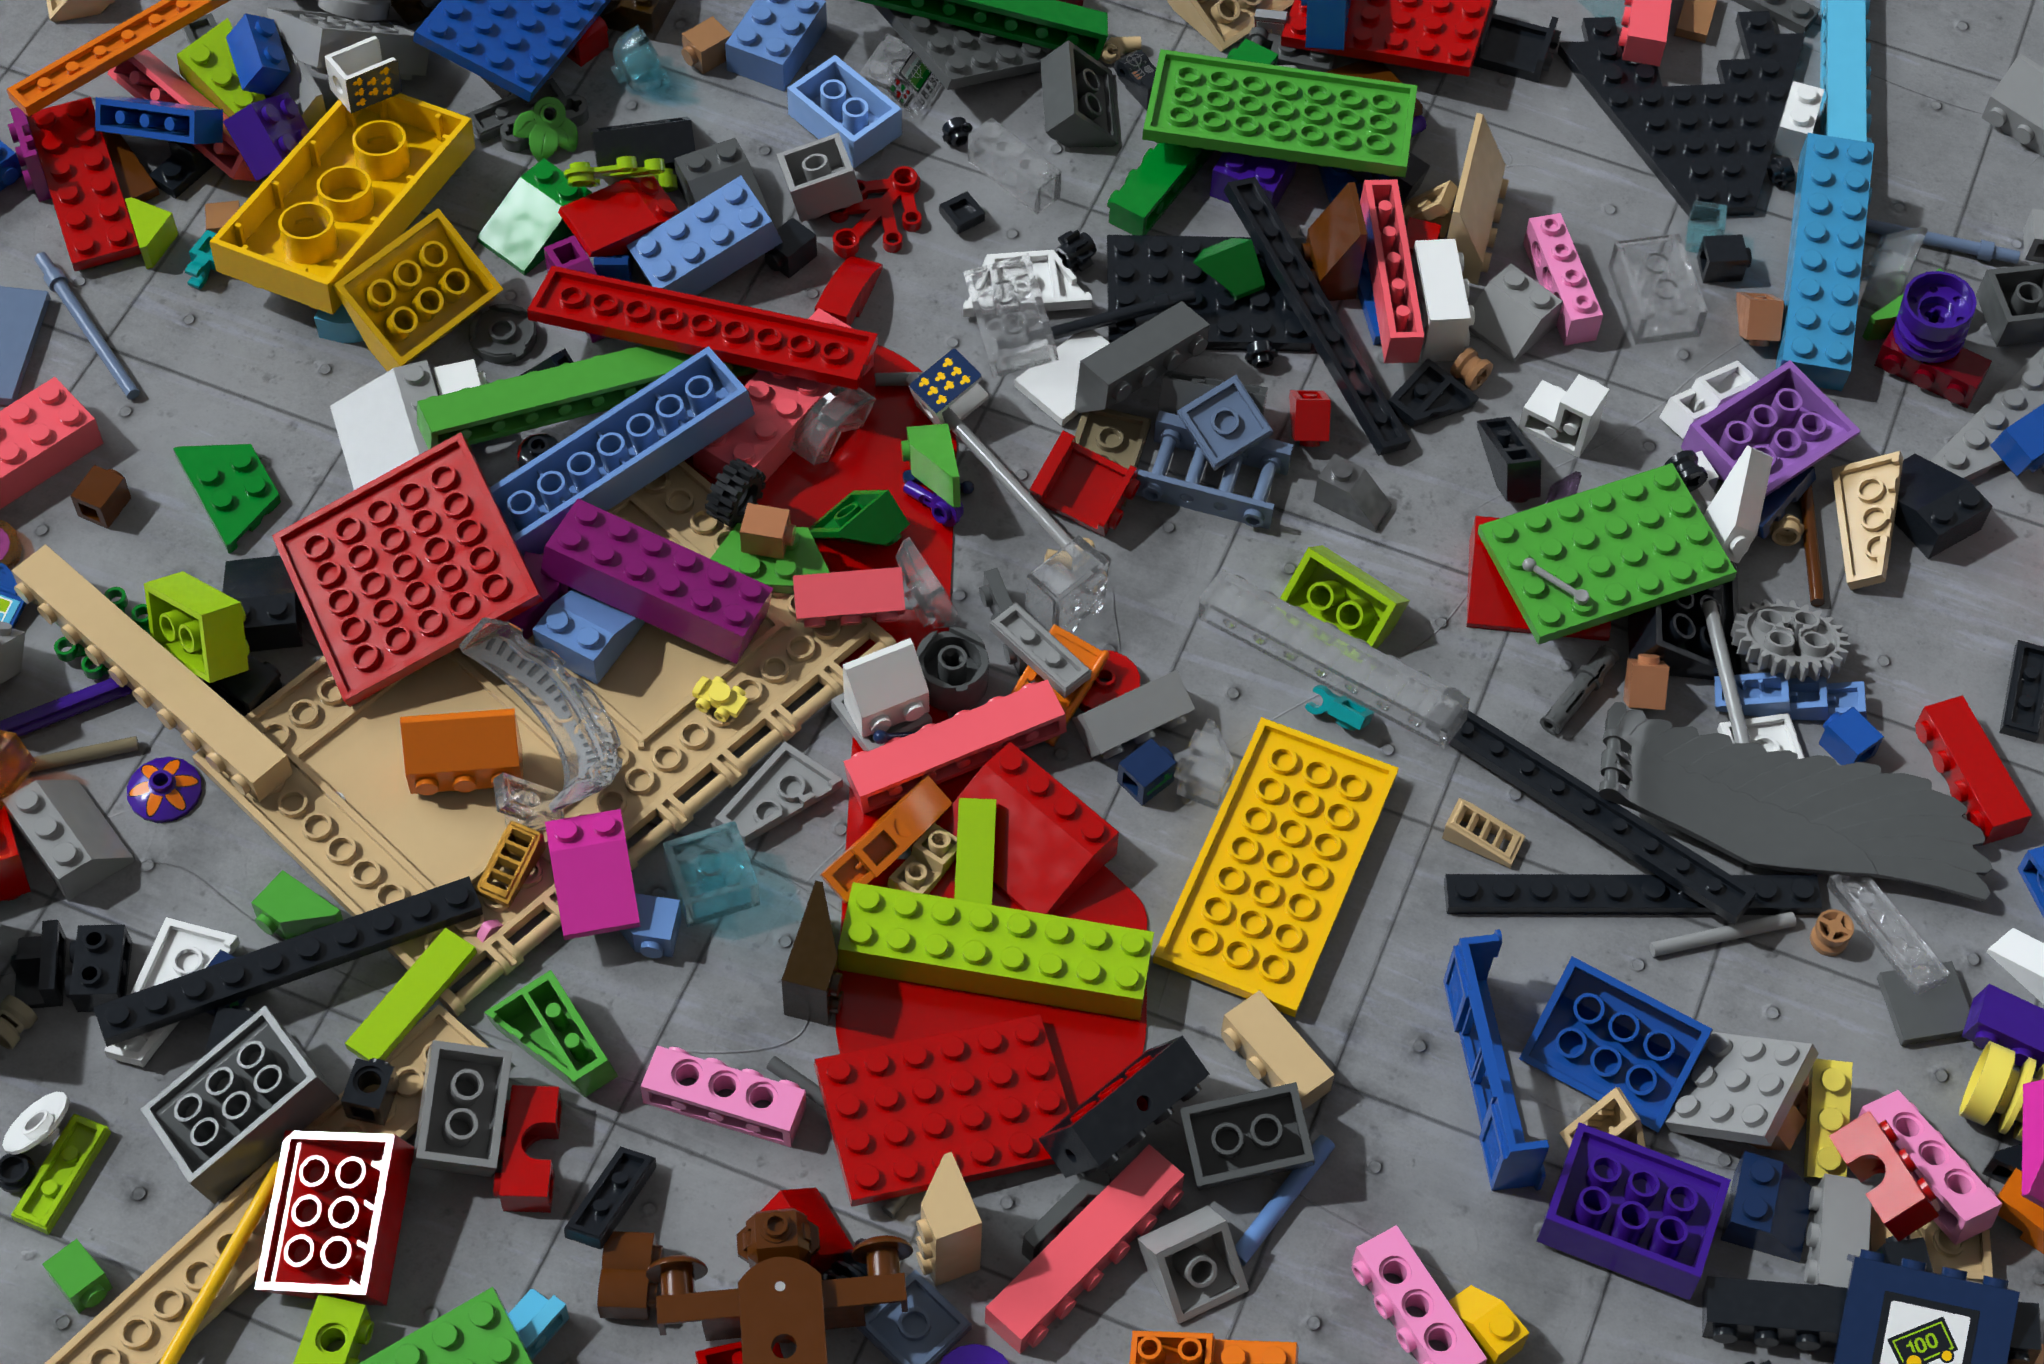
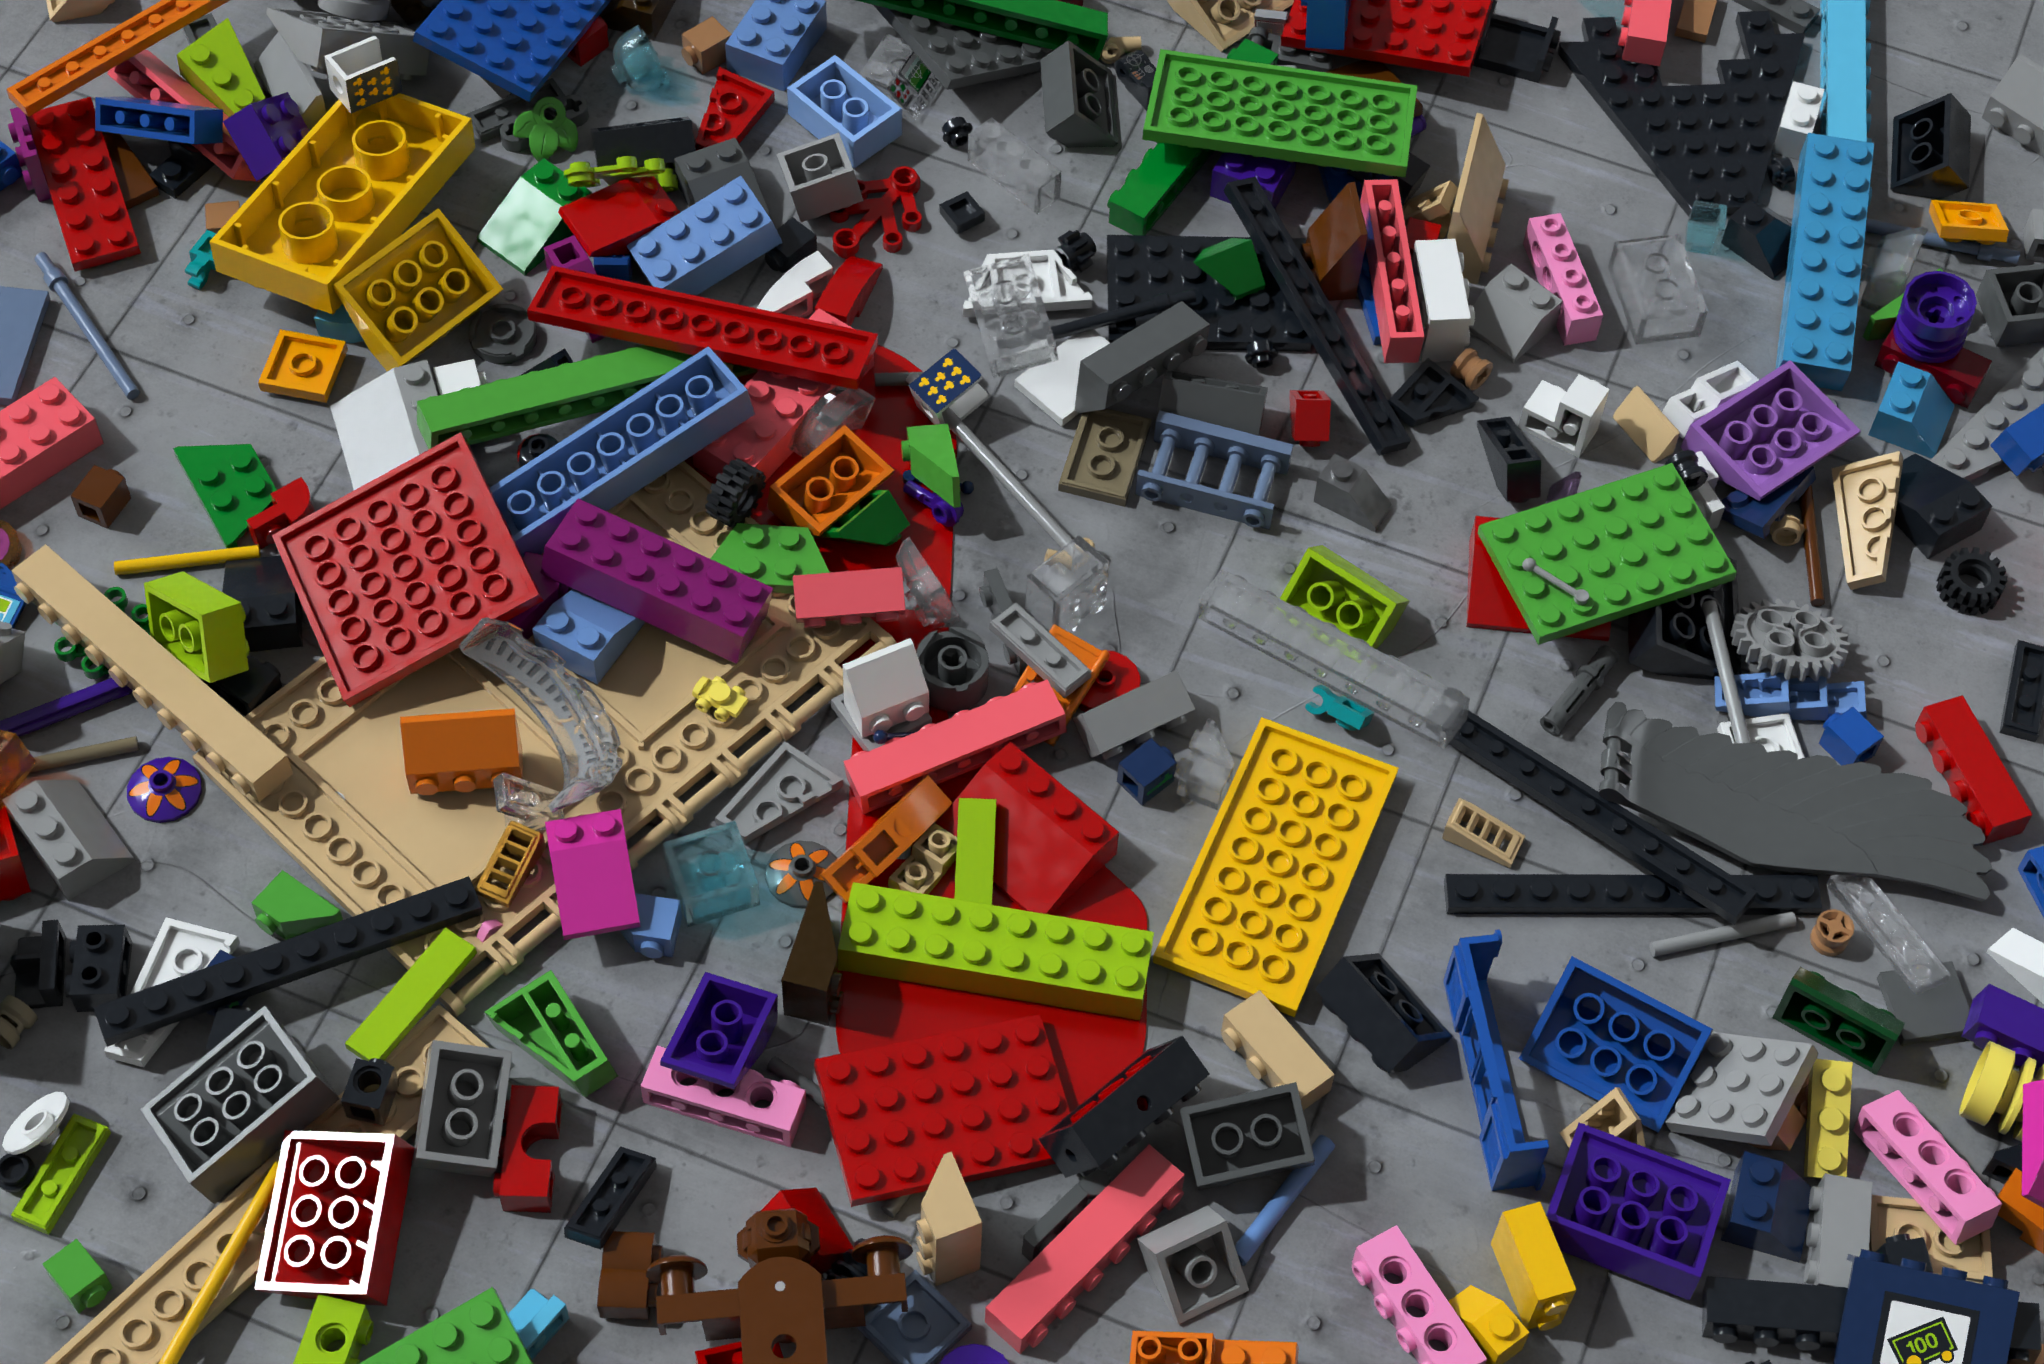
lime slope [125,197,179,269] -> none
blue brick [226,13,291,96] -> none
nougat brick [740,503,796,559] -> none
red panel [1029,430,1140,537] -> none
sand blue tile [1177,375,1273,471] -> none
nougat brick [1623,654,1670,710] -> none
black brick [1697,234,1752,283] -> none
white slope [1703,445,1773,563] -> none
nougat slope [1736,292,1784,347] -> none
arch [1829,1111,1940,1242] -> none
none -> yellow bar [114,545,261,575]
none -> red brick [246,477,315,549]
none -> light orange plate [258,329,348,403]
none -> dark purple slope [660,972,778,1089]
none -> red wing [695,67,775,151]
none -> white slope [757,250,833,318]
none -> dark grey dish [765,841,836,908]
none -> orange slope [767,425,894,536]
none -> black slope [1315,953,1453,1074]
none -> yellow brick [1491,1202,1577,1331]
none -> tan slope [1613,386,1680,463]
none -> black slope [1721,200,1792,280]
none -> dark green slope [1772,966,1905,1075]
none -> dark azure slope [1868,361,1955,459]
none -> black slope [1890,93,1971,200]
none -> light orange plate [1929,200,2009,245]
none -> black tyre [1936,547,2007,615]

